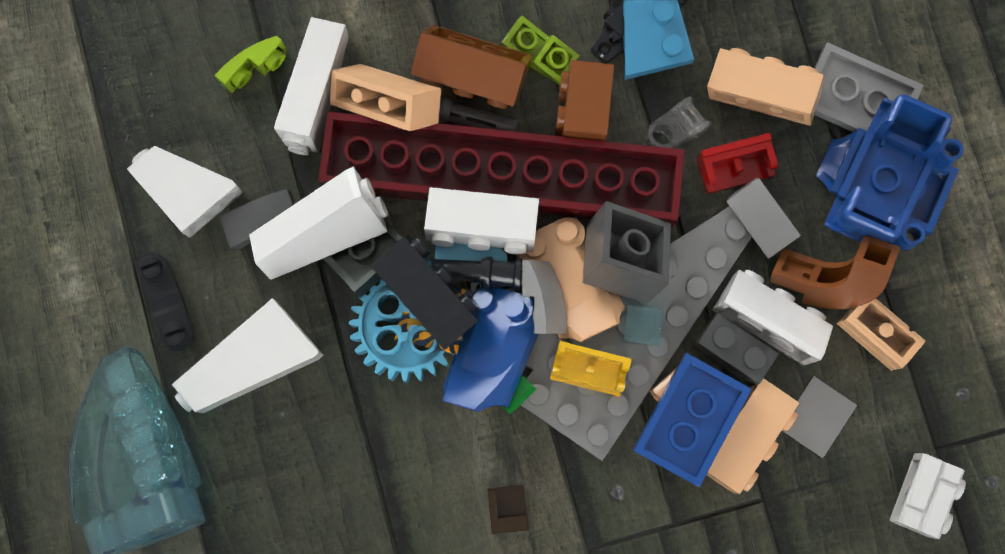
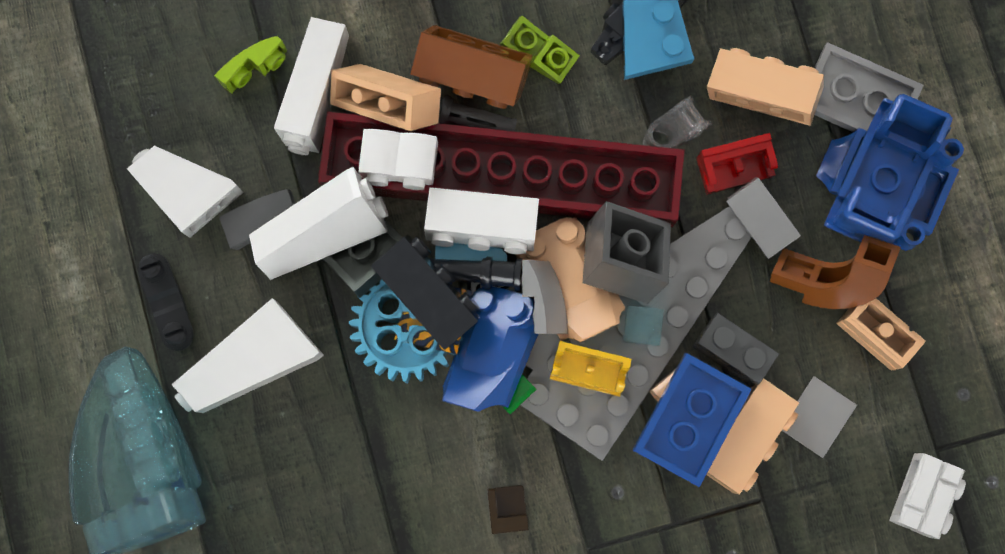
dark orange brick [555,60,614,141] -> none
white slope [712,270,833,366] -> none
none -> white brick [358,129,438,190]

